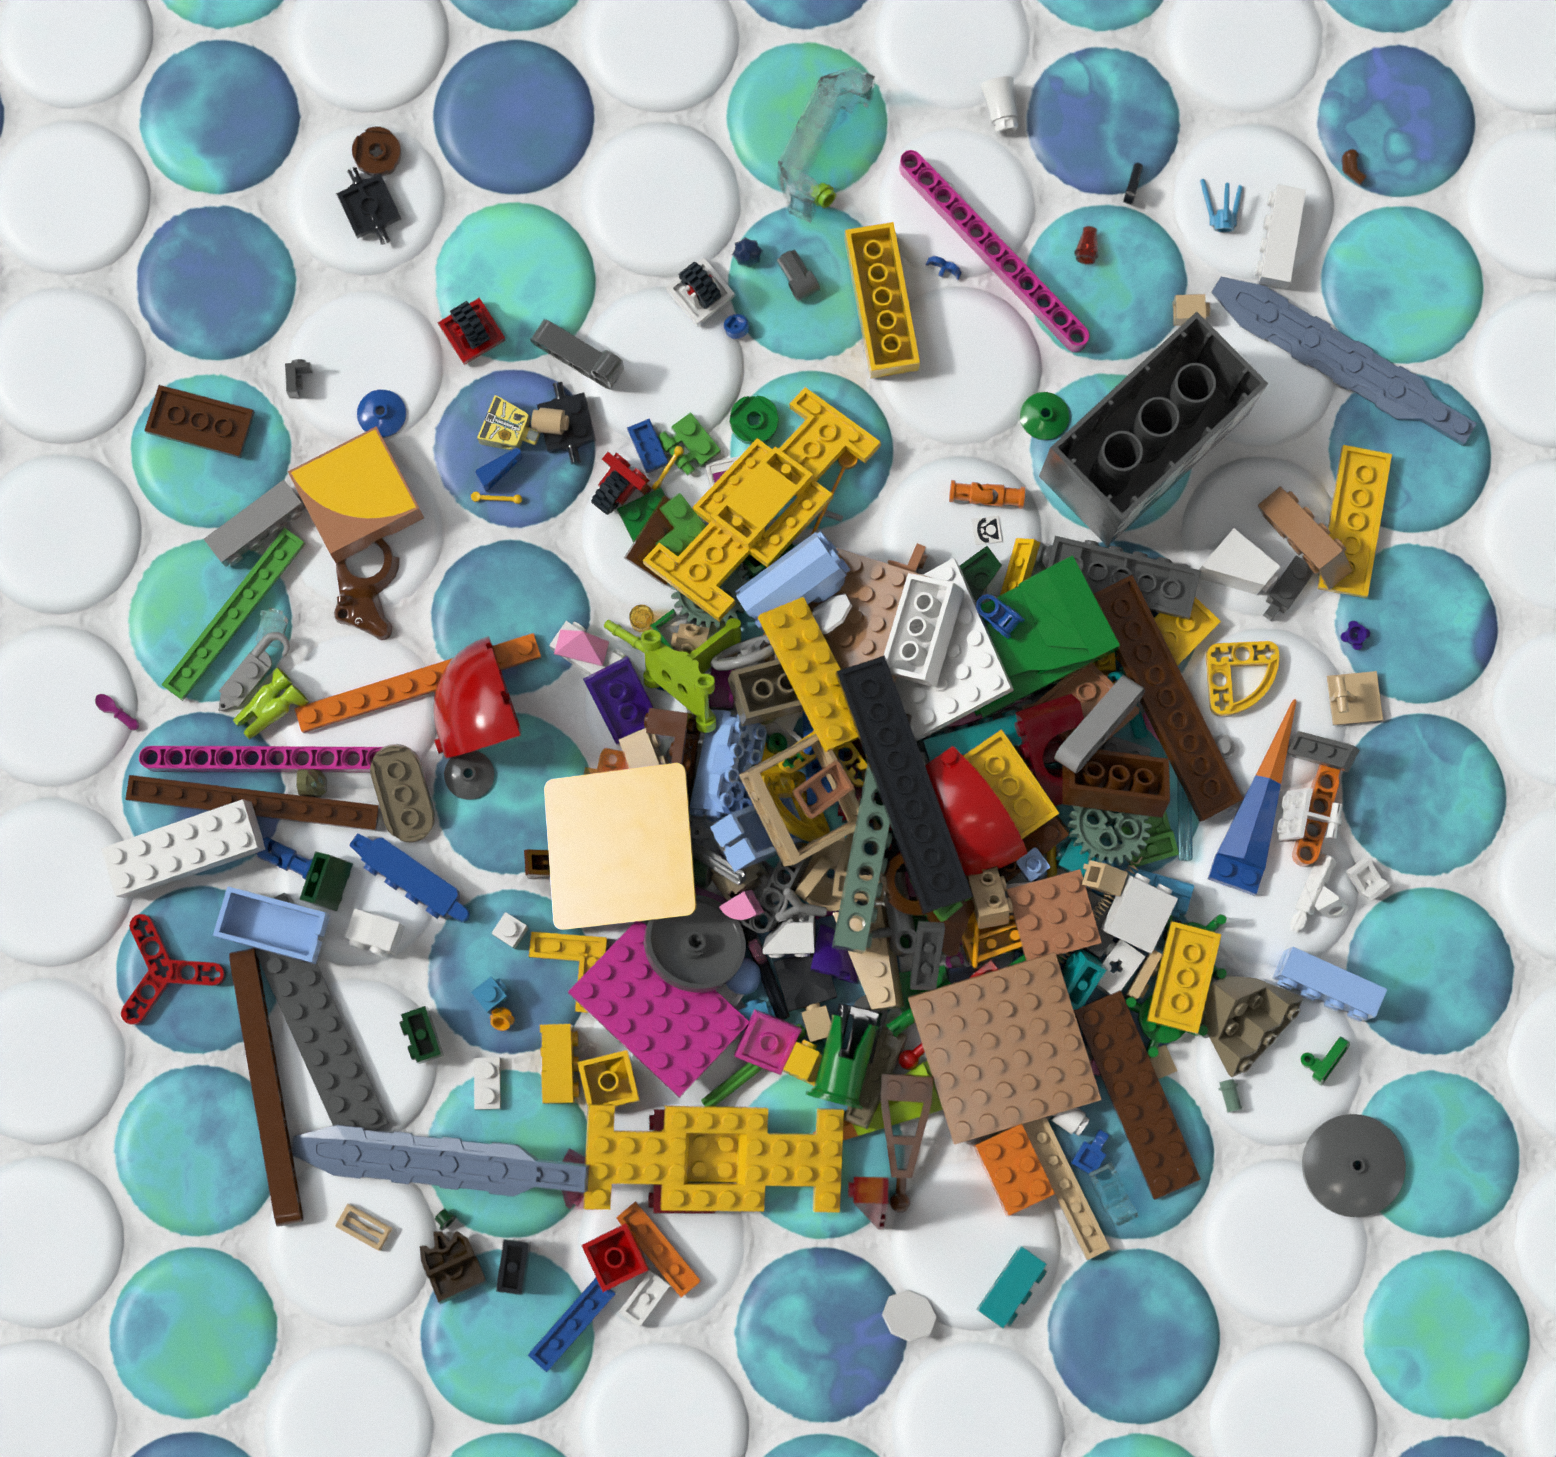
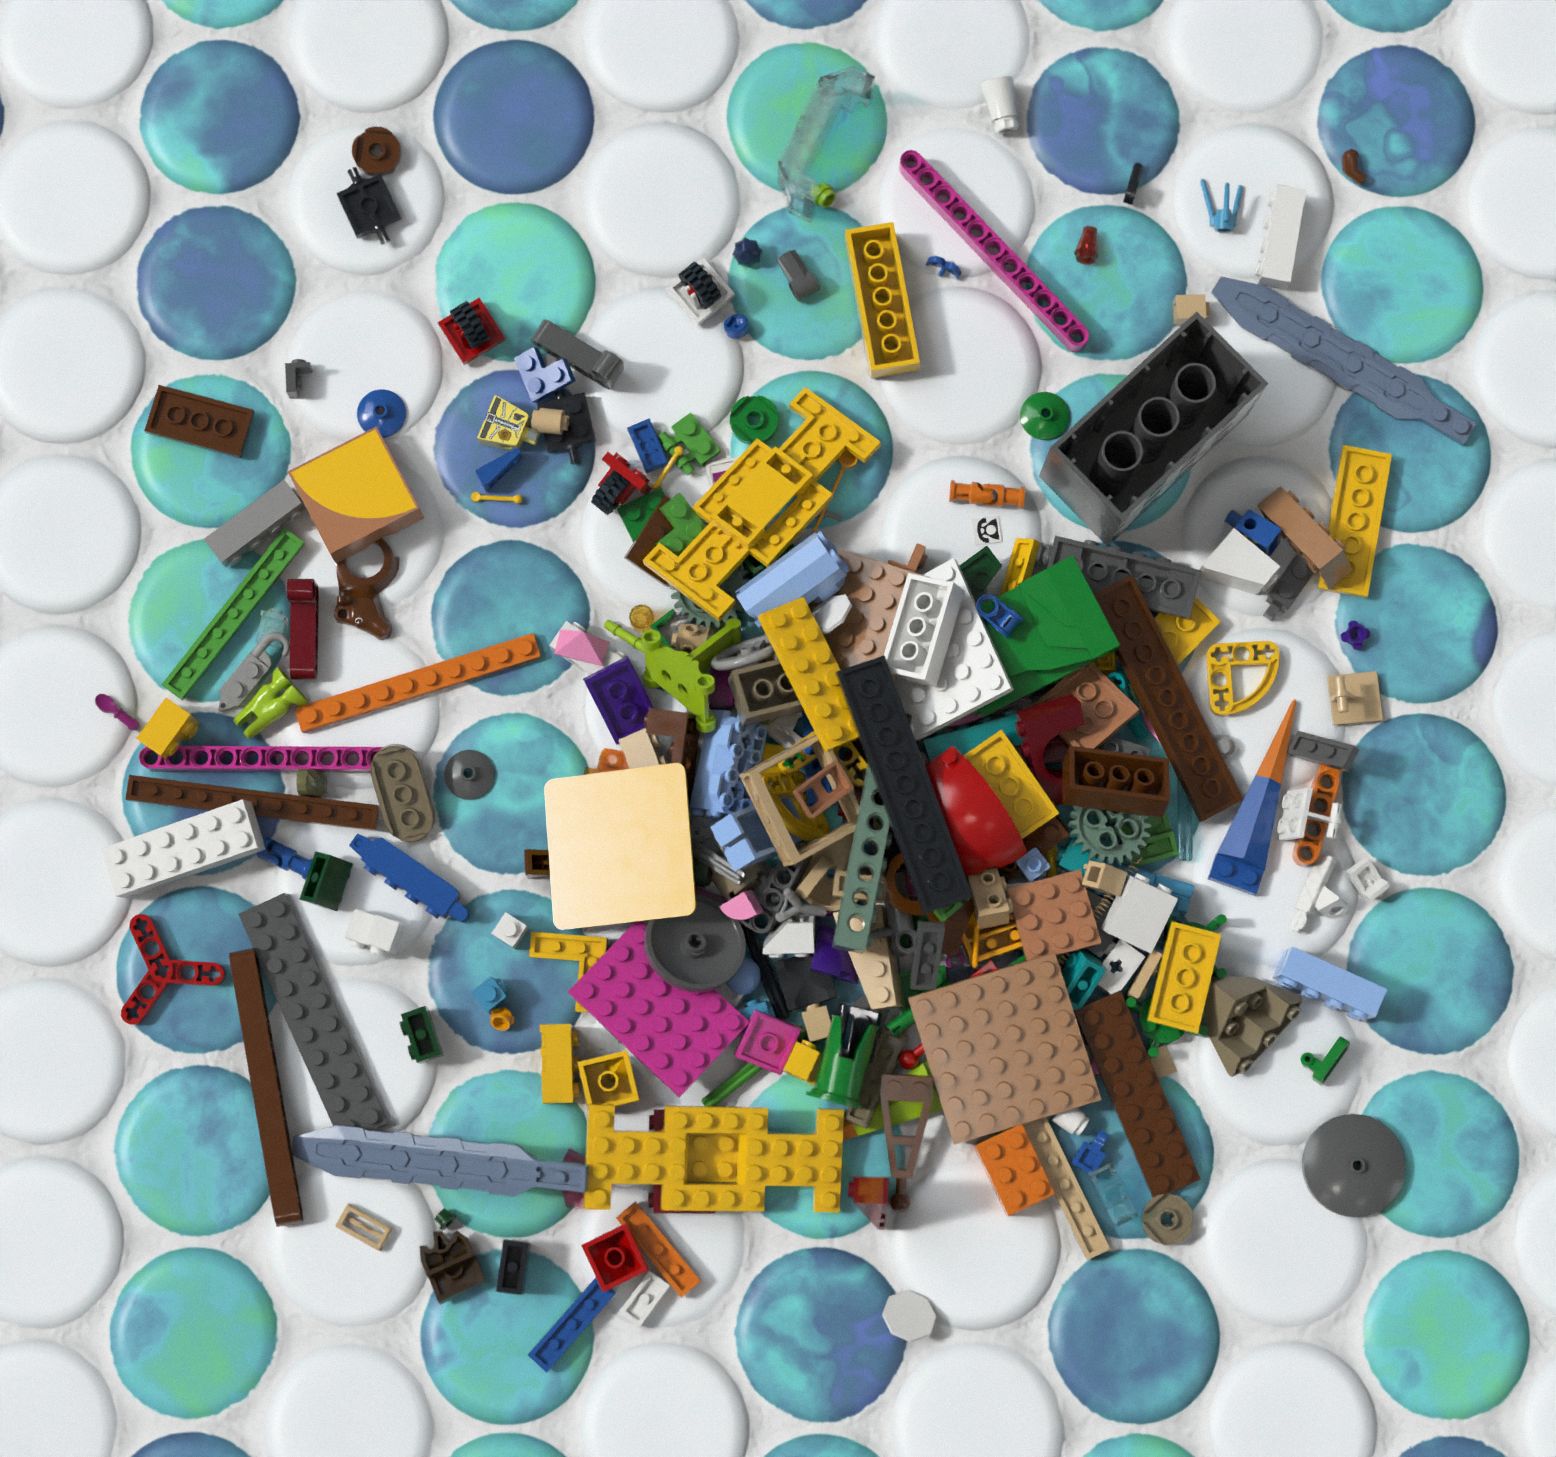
light blue piece [213,886,330,964] -> none
red brick [434,636,522,758] -> none
white plate [474,1057,501,1110] -> none
clear pink tile [747,939,767,965] -> none
dark green piece [766,733,788,754] -> none
teal brick [976,1246,1047,1328] -> none
light grey beam [1054,675,1145,773] -> none
sand green pin [1218,1079,1243,1112] -> none
none -> yellow brick [136,698,200,759]
none -> dark red beam [287,579,319,680]
none -> plate [514,347,576,403]
none -> dark tan plate [1140,1194,1193,1245]
none -> blue torso [1224,510,1282,557]

